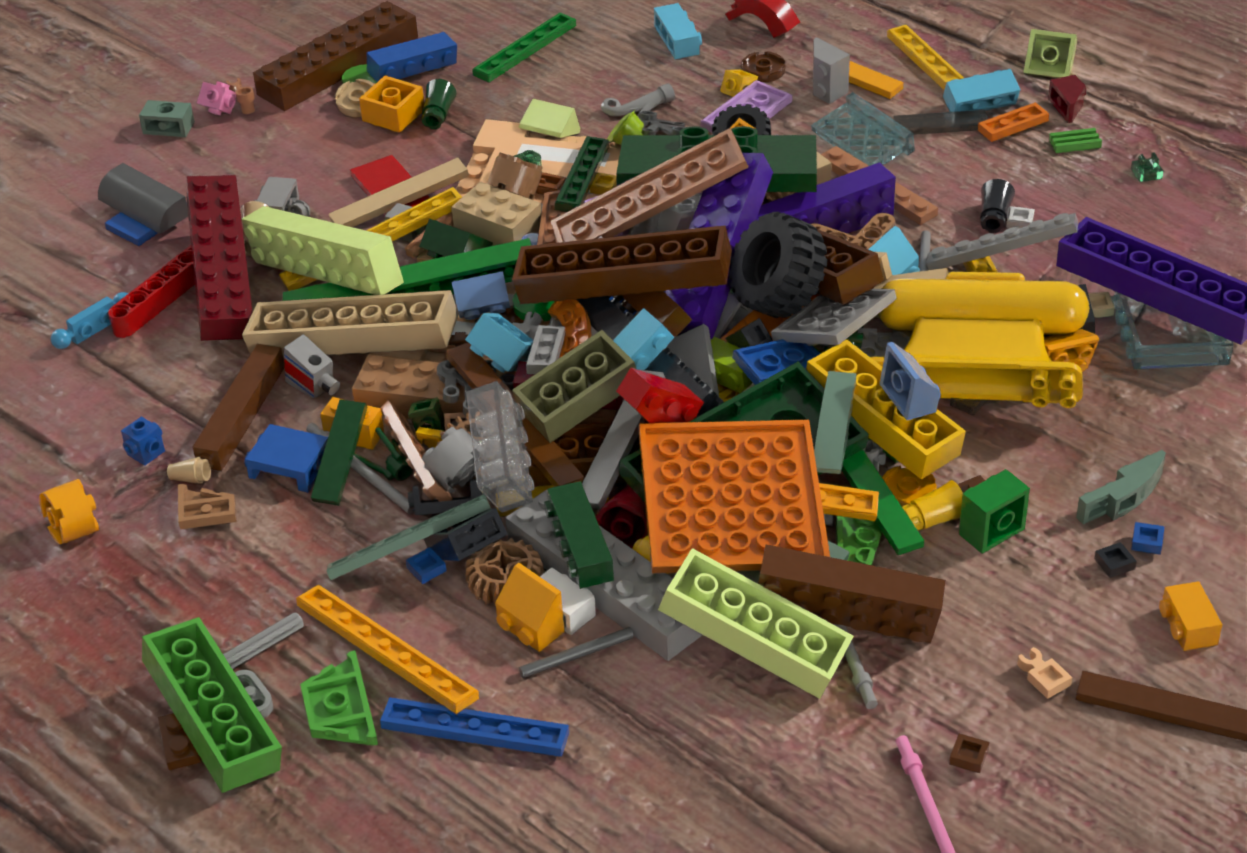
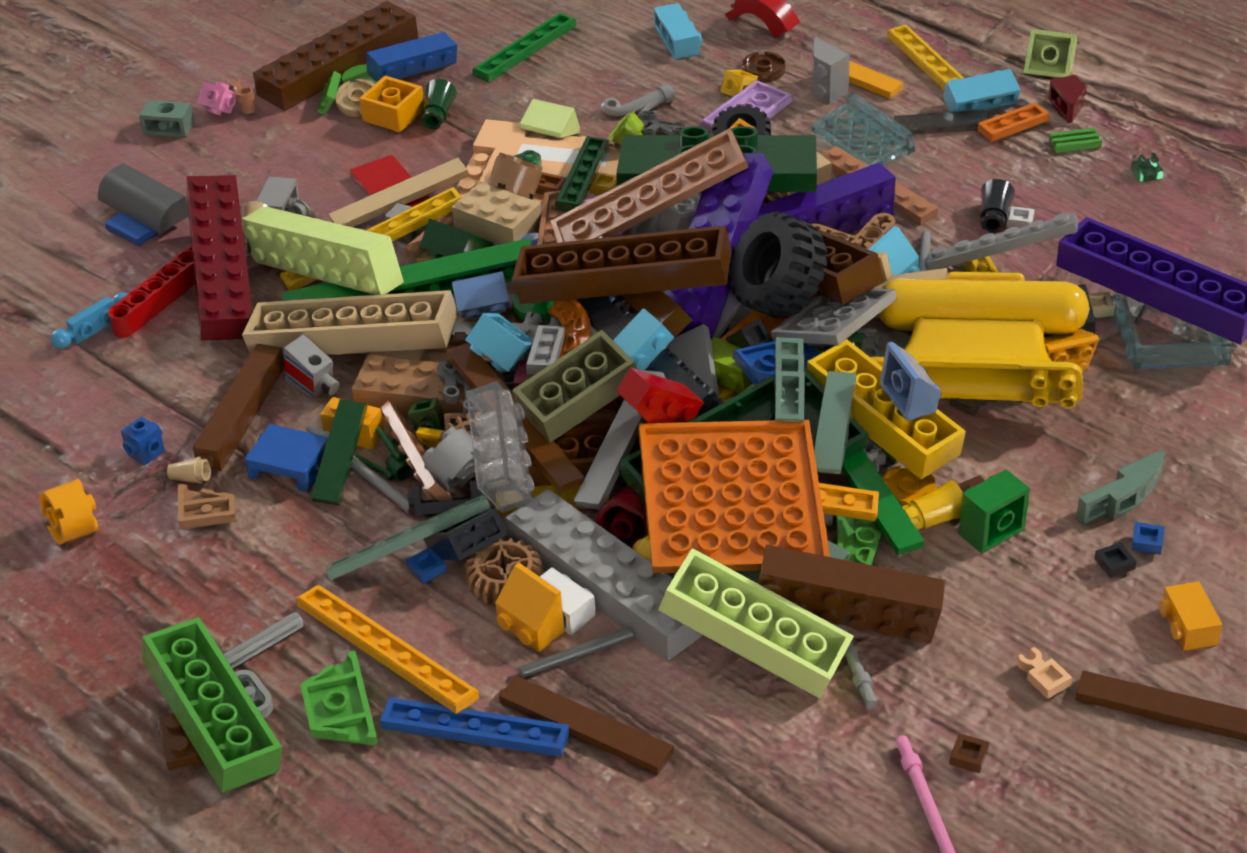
dark green brick [544,481,614,589] -> none
none -> bright green tile [317,71,341,115]
none -> reddish brown tile [499,676,674,774]
none -> sand green slope [775,337,805,423]

